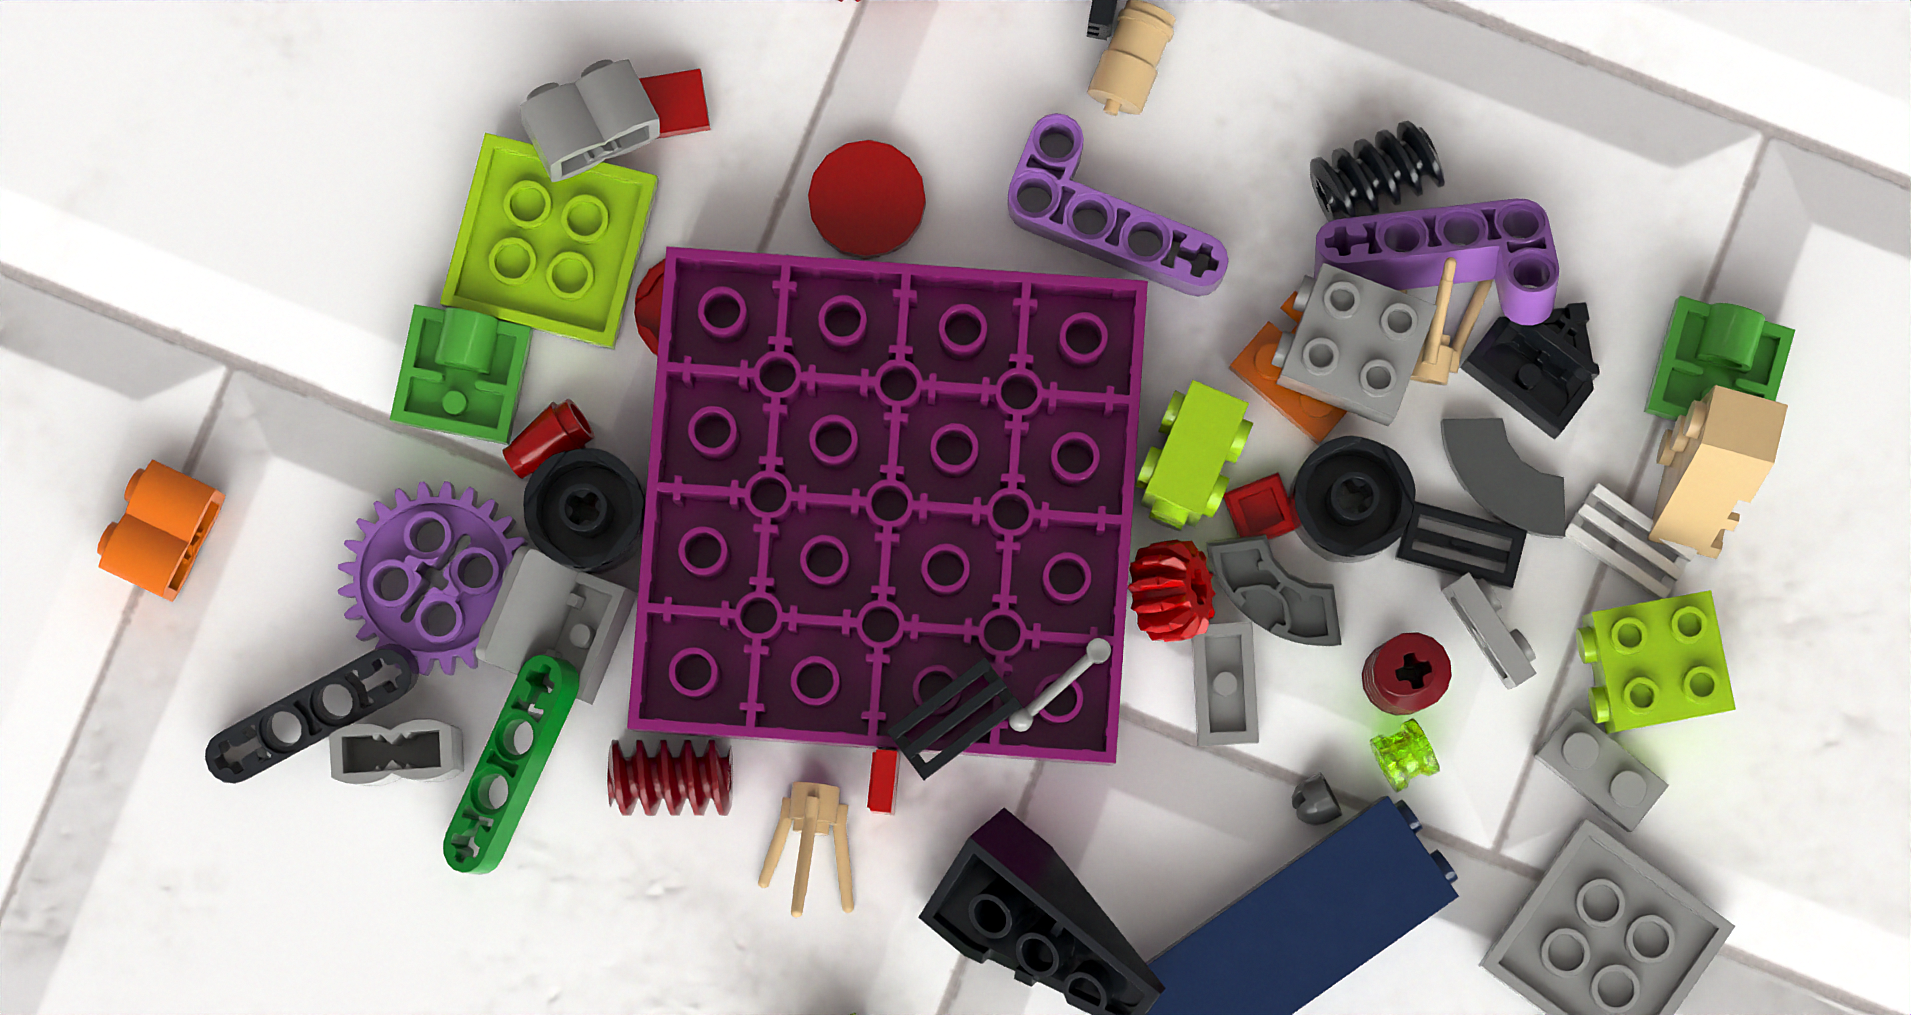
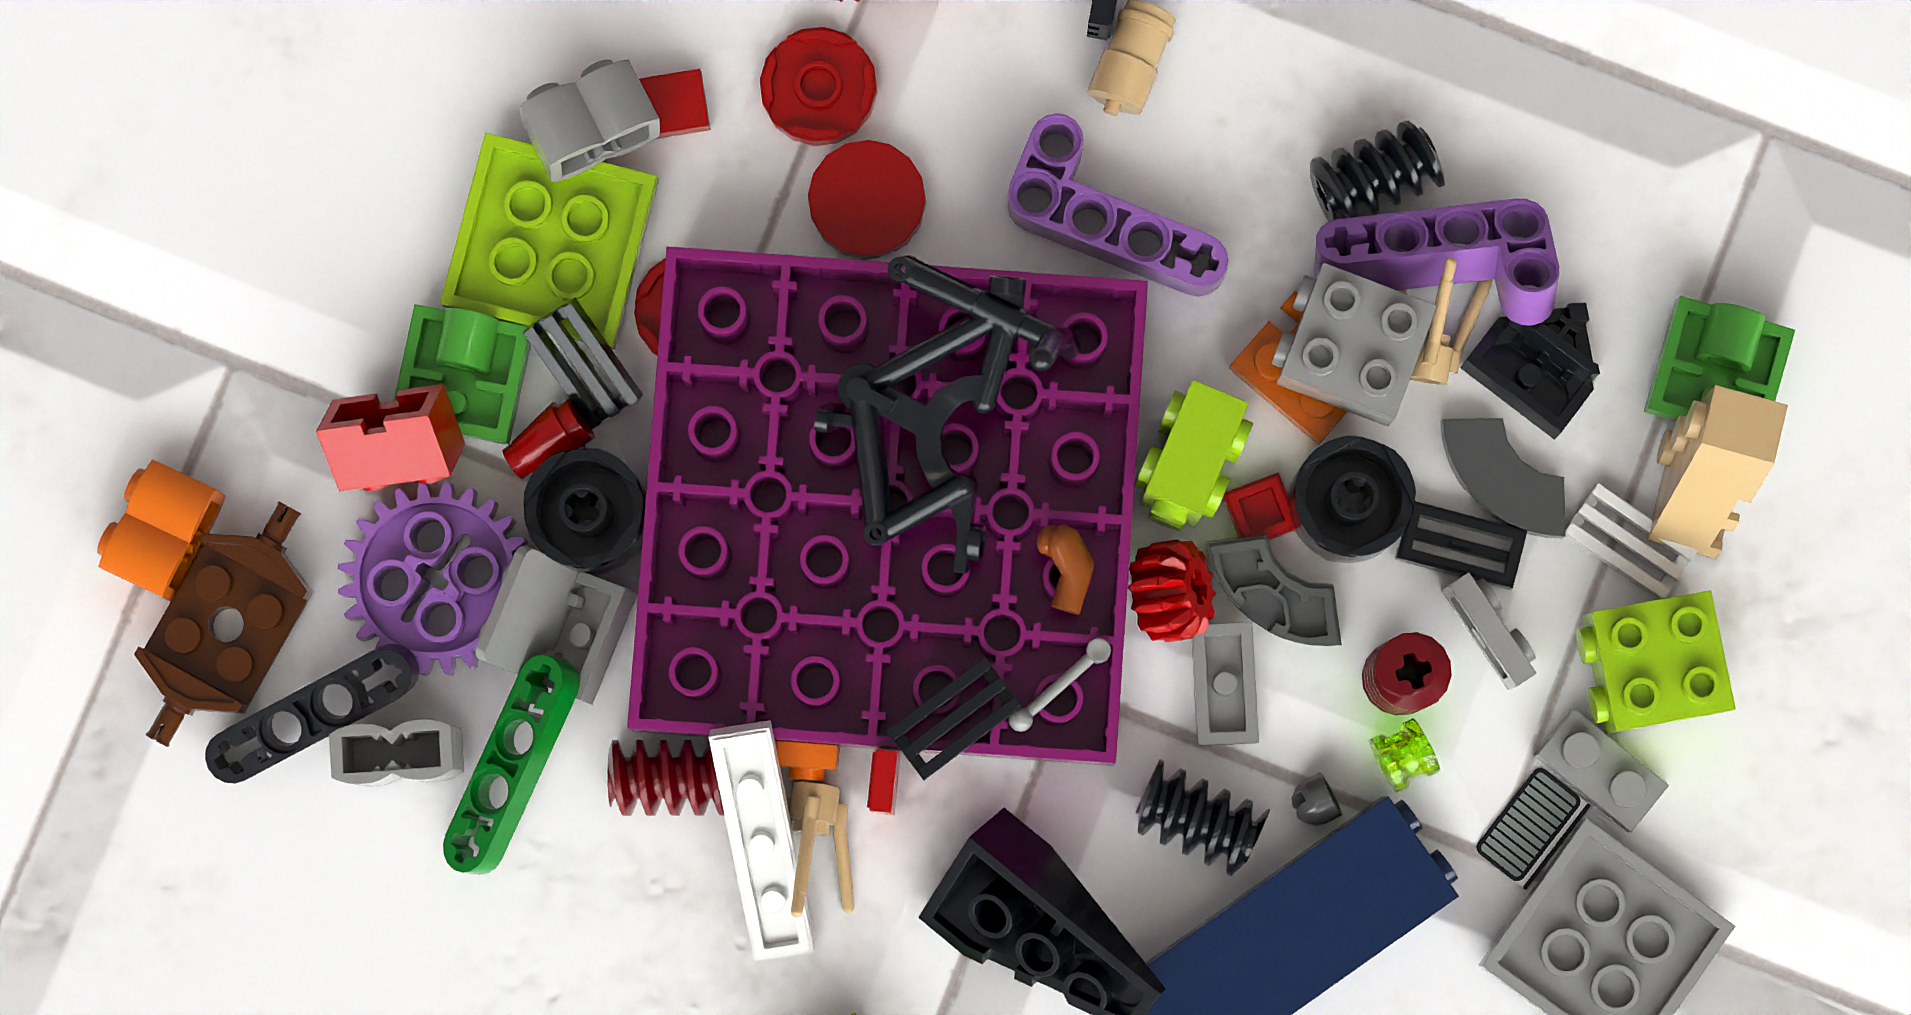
none -> reddish brown plate [134,501,313,747]
none -> brick [316,384,465,491]
none -> black tile [523,297,643,430]
none -> white tile [709,720,815,961]
none -> red tile [760,27,877,146]
none -> orange plate [775,741,840,782]
none -> black piece [815,255,1081,574]
none -> dark orange arm [1037,524,1094,615]
none -> black piece [1135,759,1270,876]
none -> sticker [1477,768,1590,890]

